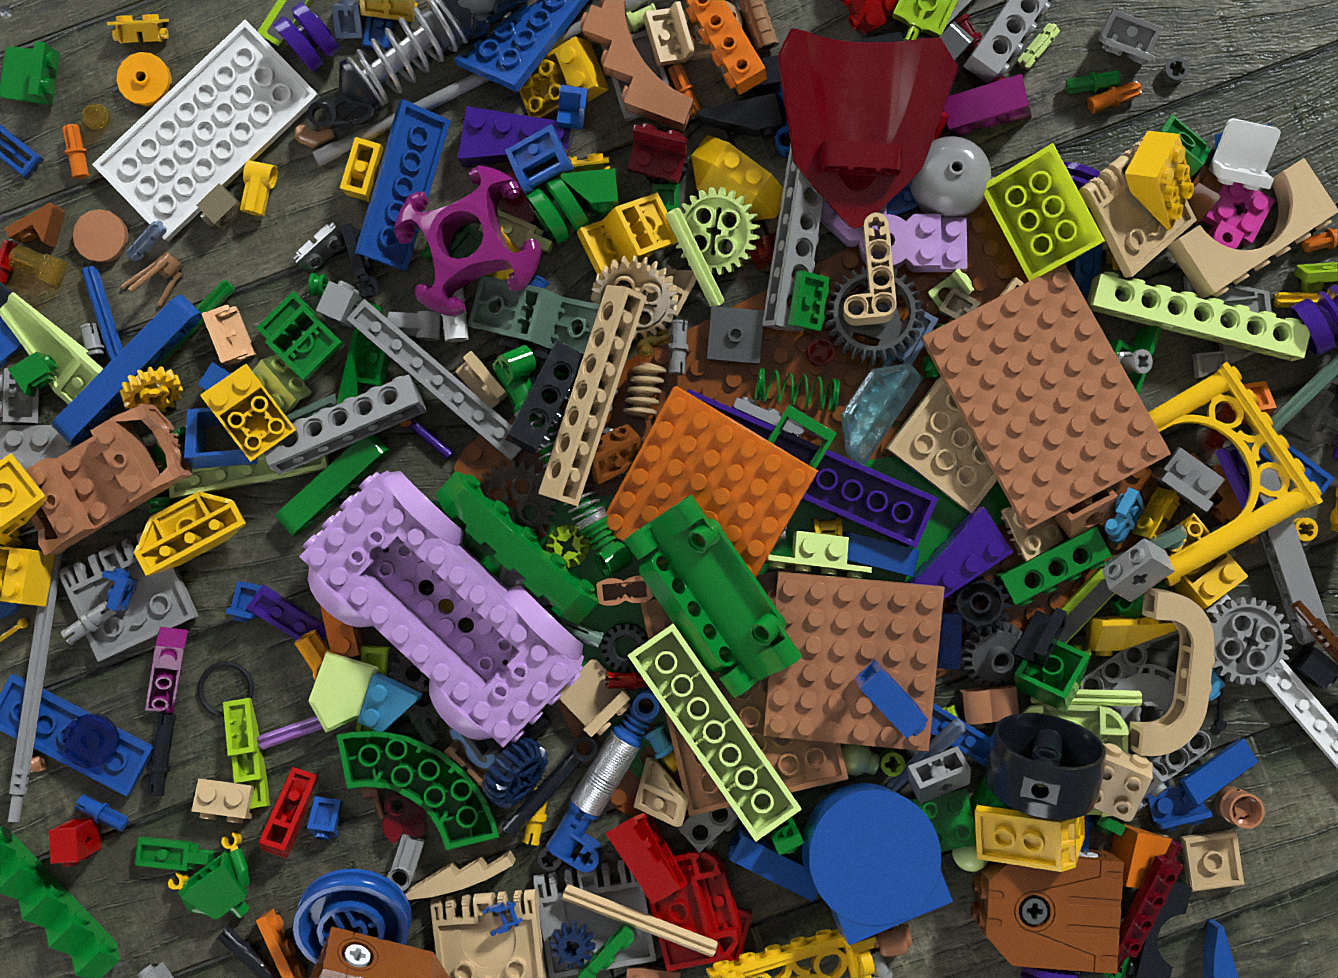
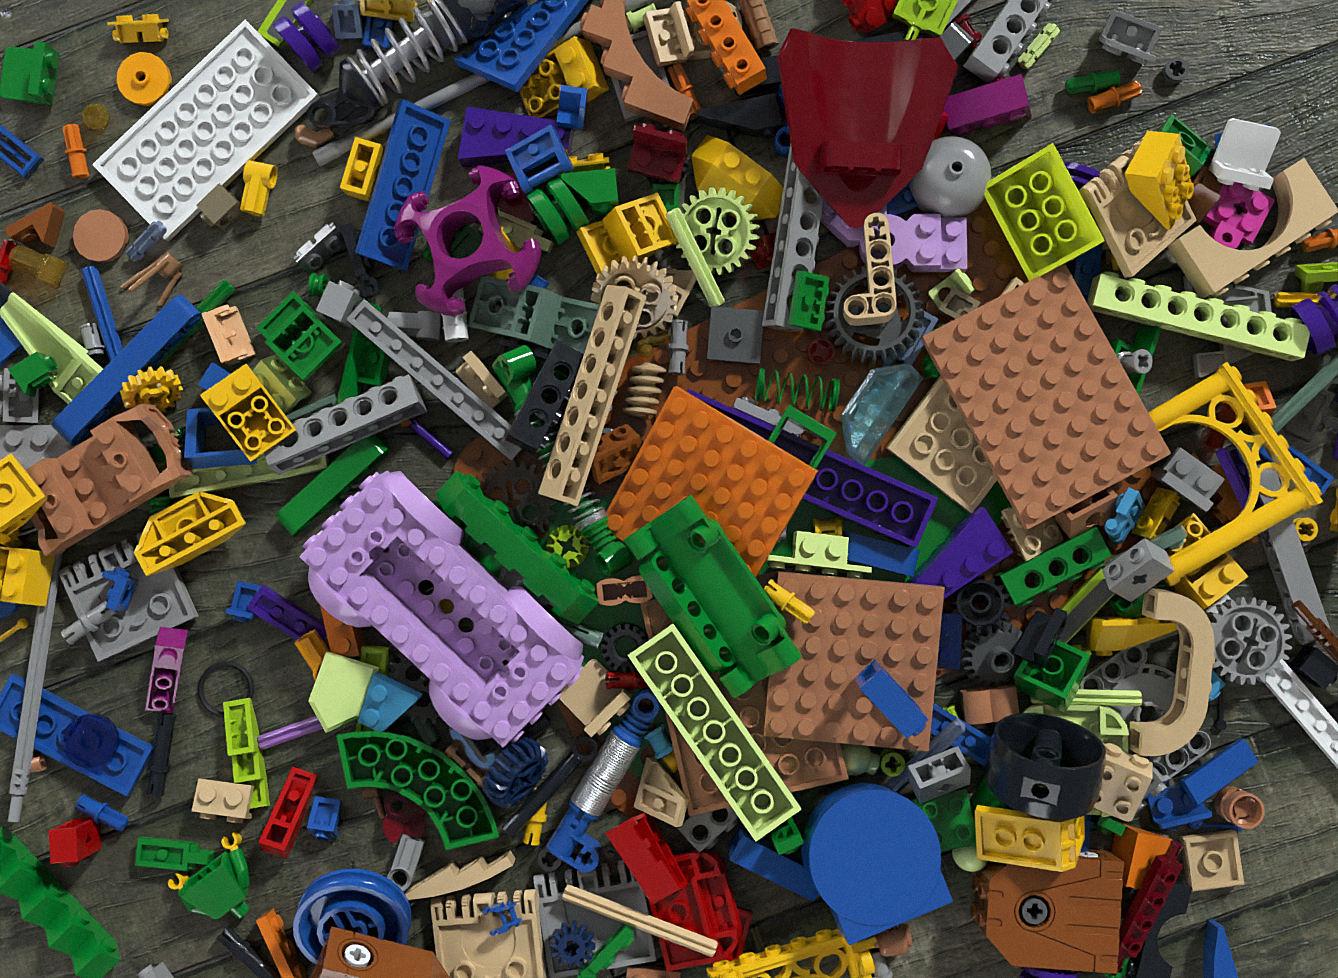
none -> yellow axle [764,579,815,624]
none -> blue hinge [1187,823,1243,832]

